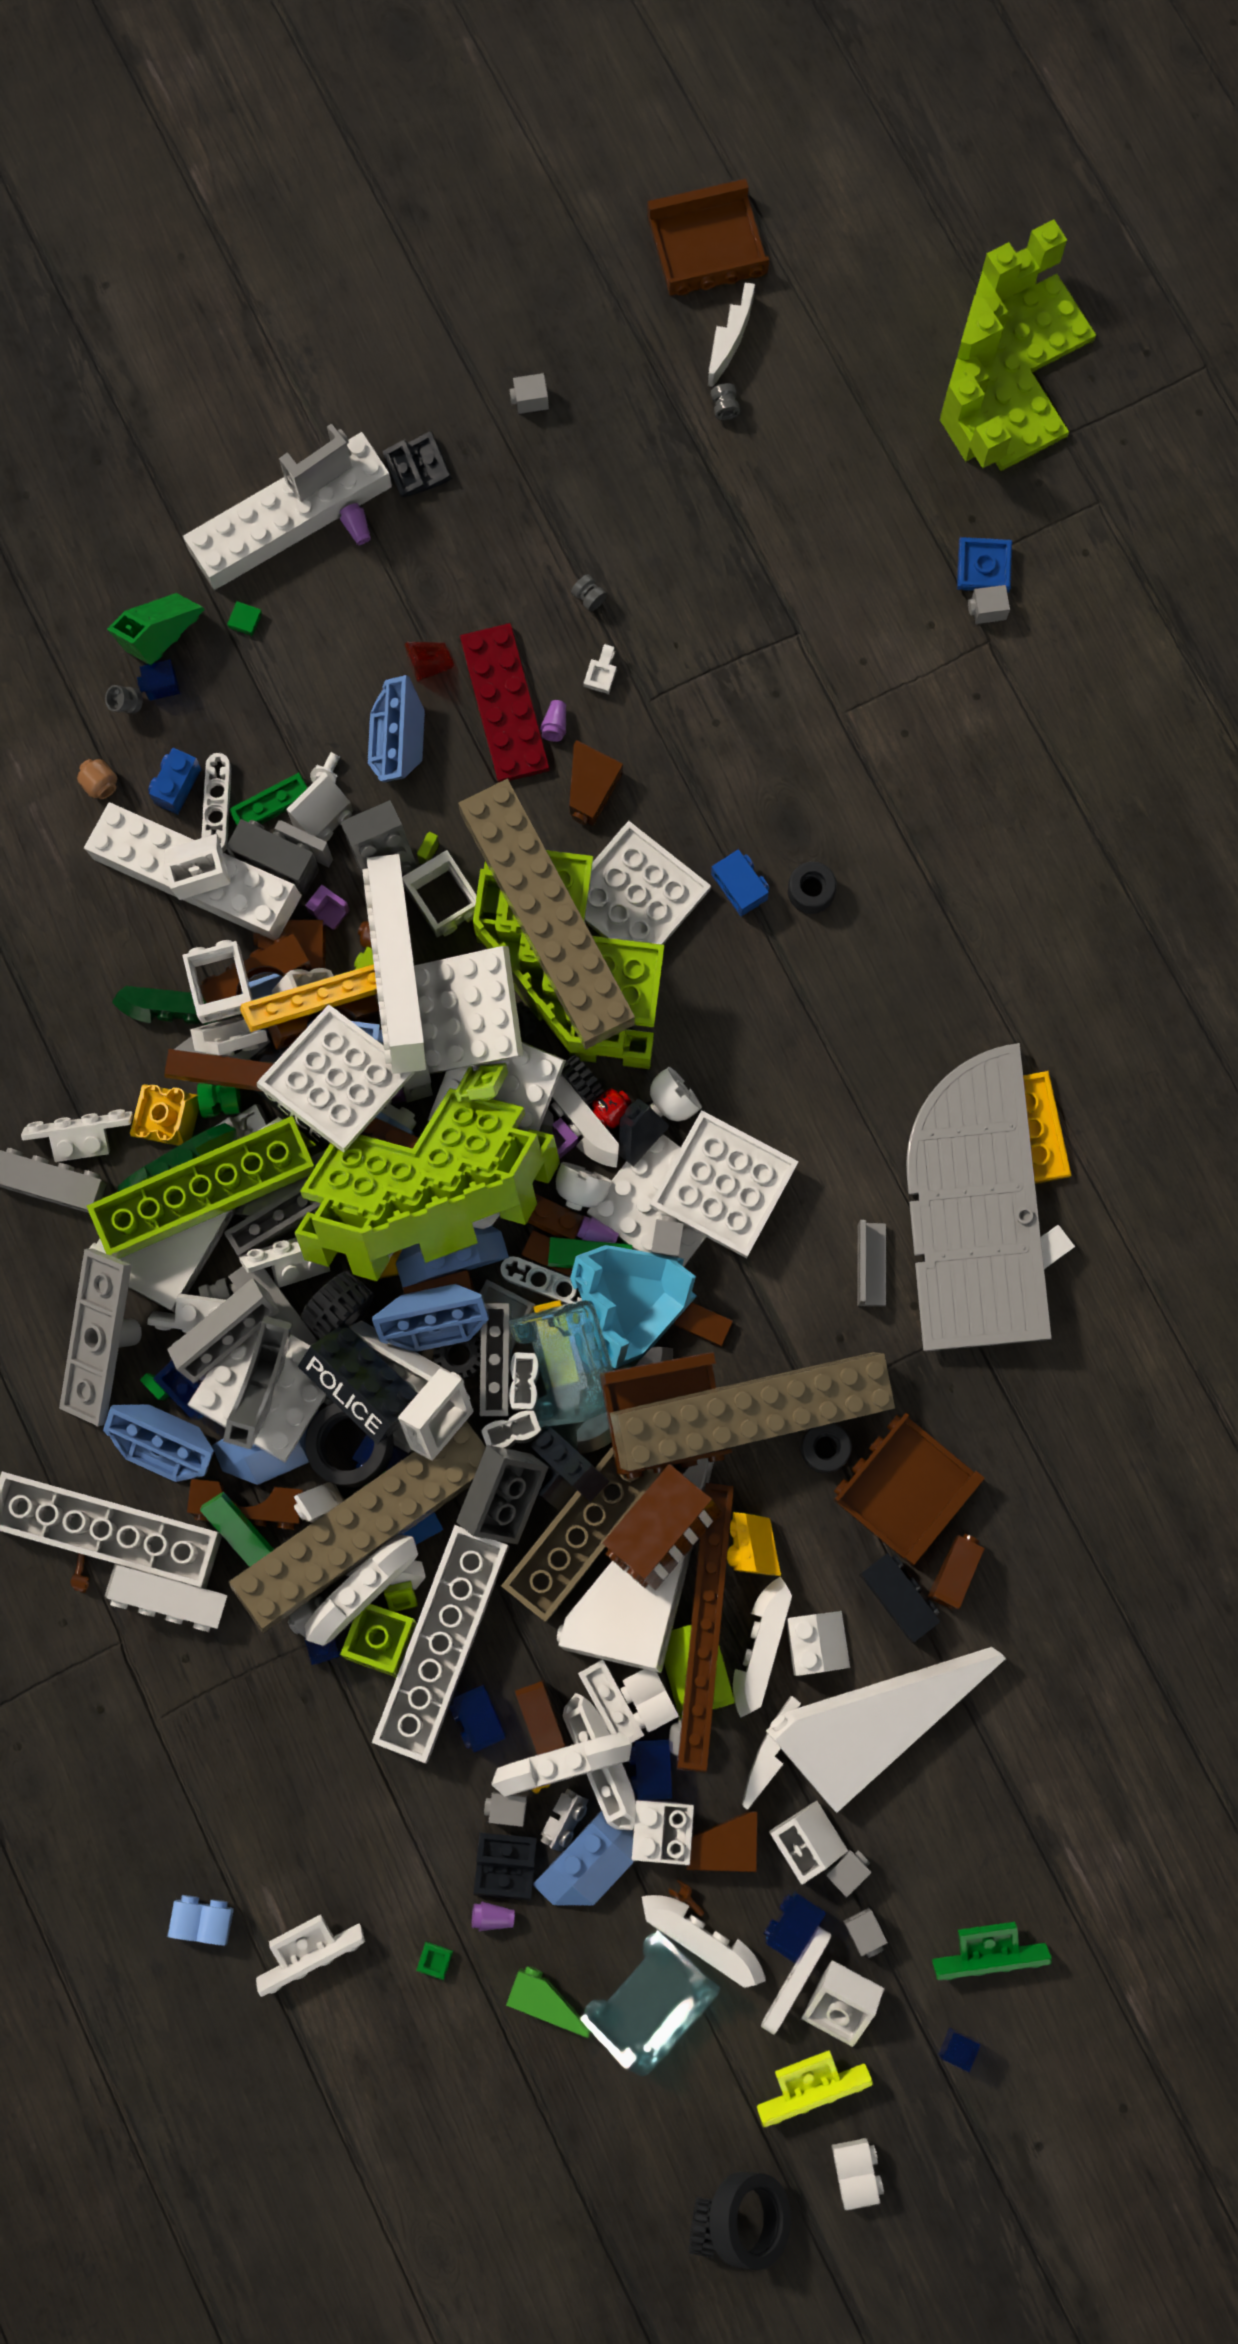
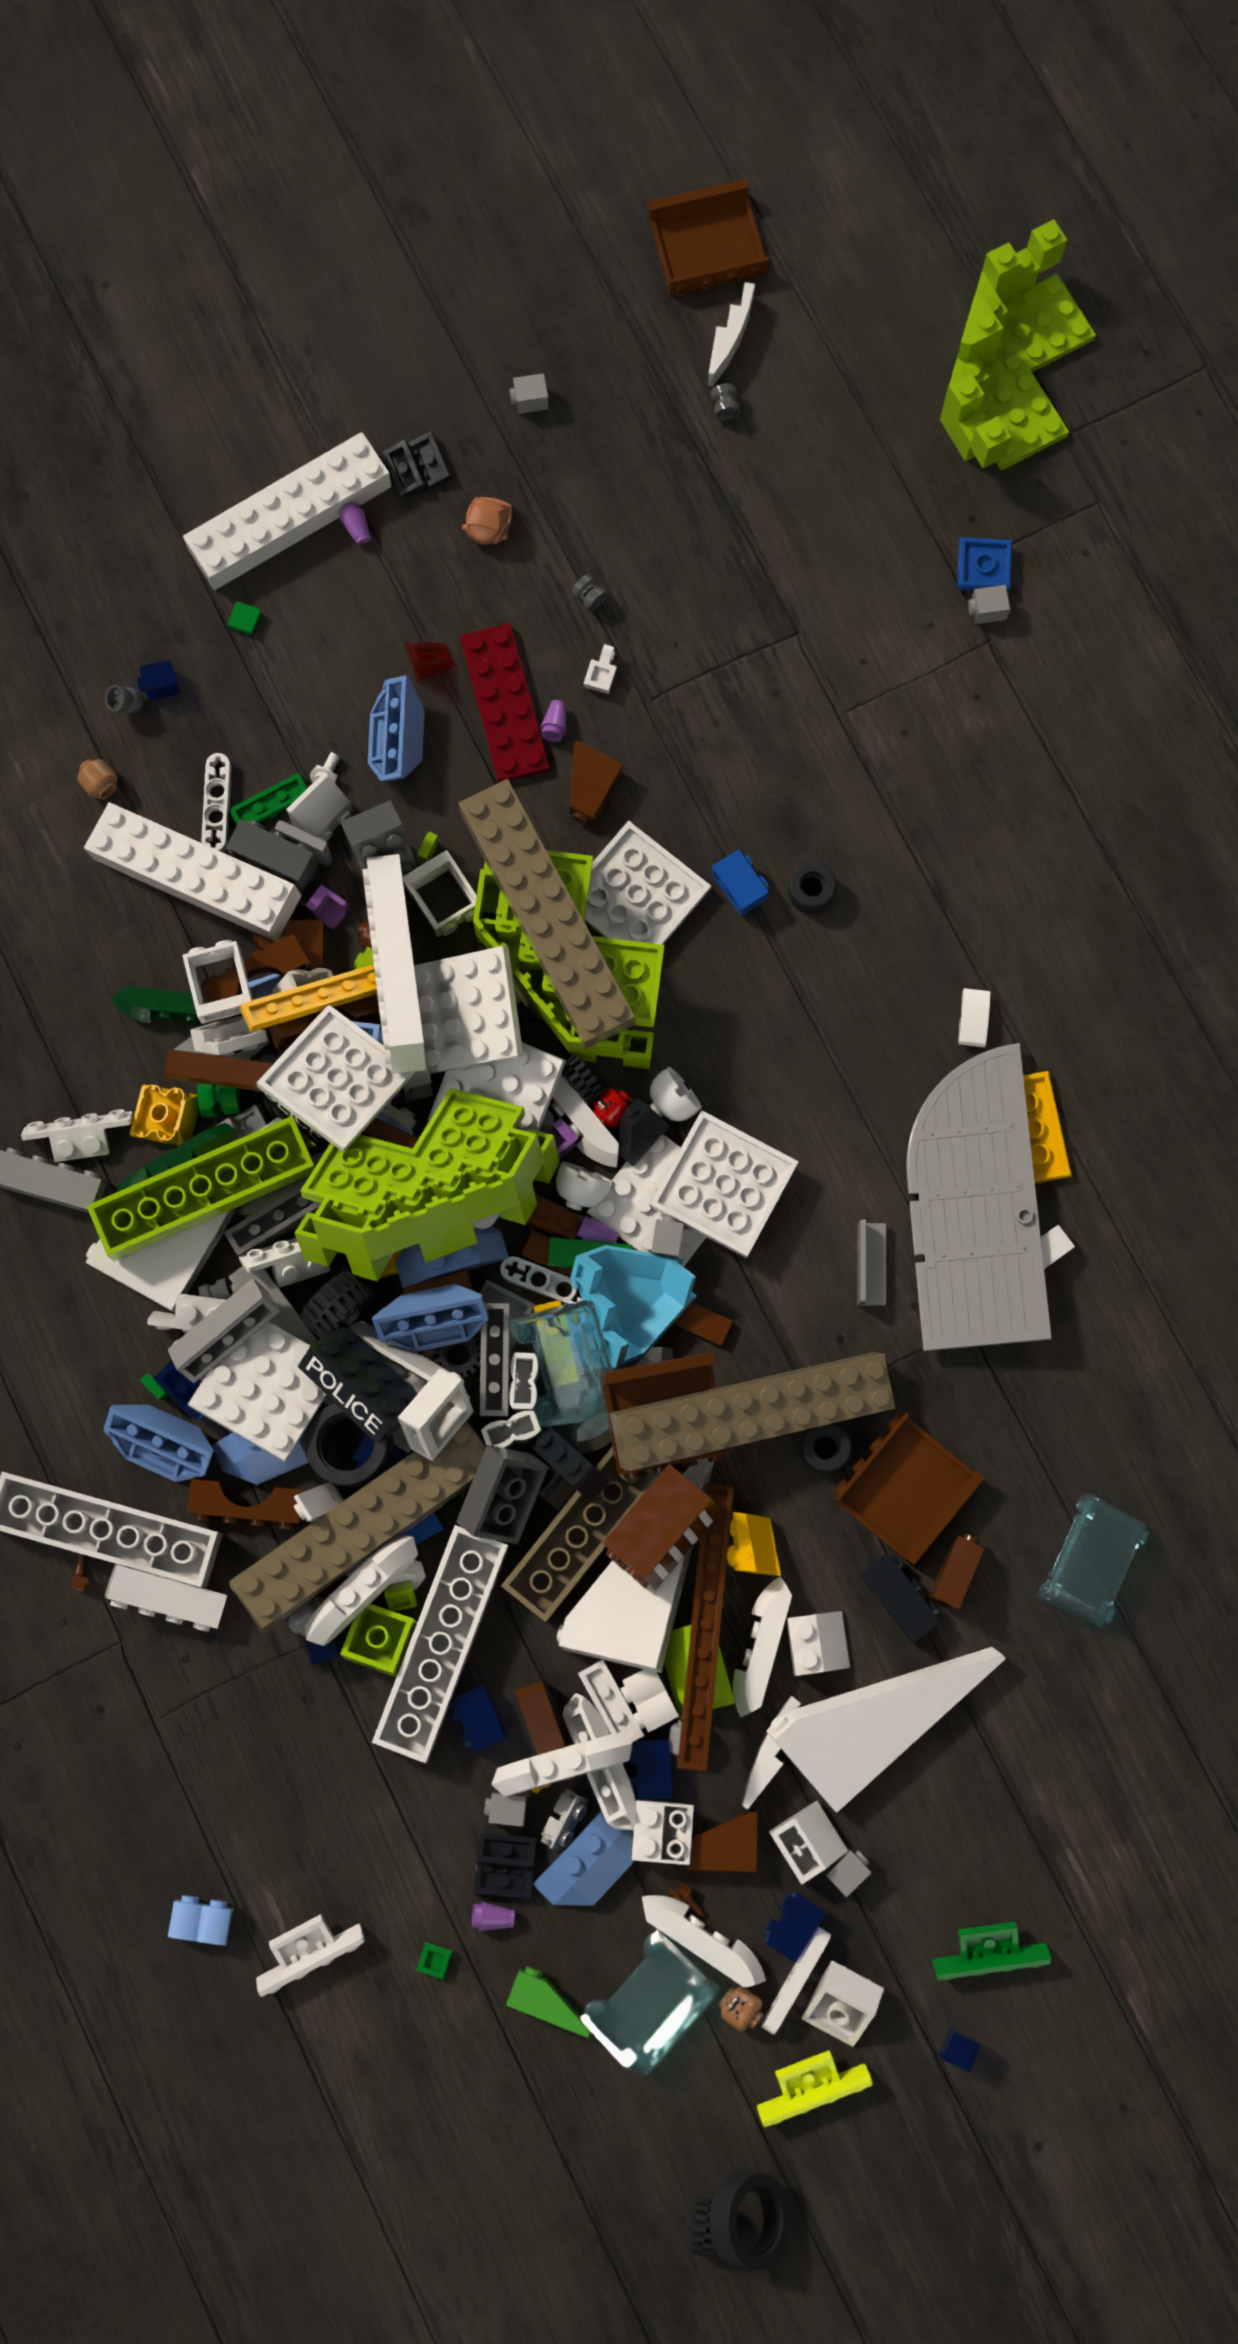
light grey plate [59,1248,142,1426] -> none
green slope [107,593,205,665] -> none
blue brick [148,747,201,814] -> none
white slope [164,834,231,900] -> none
green tile [200,1492,274,1567] -> none
dark grey arch [223,1316,292,1450] -> none
light grey panel [279,424,352,502] -> none
lime plate [455,1062,508,1102] -> none
white brick [832,2138,884,2210] -> none
light grey brick [844,1908,887,1958] -> none
none -> nougat helmet [462,497,513,545]
none -> medium nougat head [719,1986,764,2032]
none -> white slope [958,988,990,1047]
none -> clear light blue windscreen [1037,1493,1149,1627]

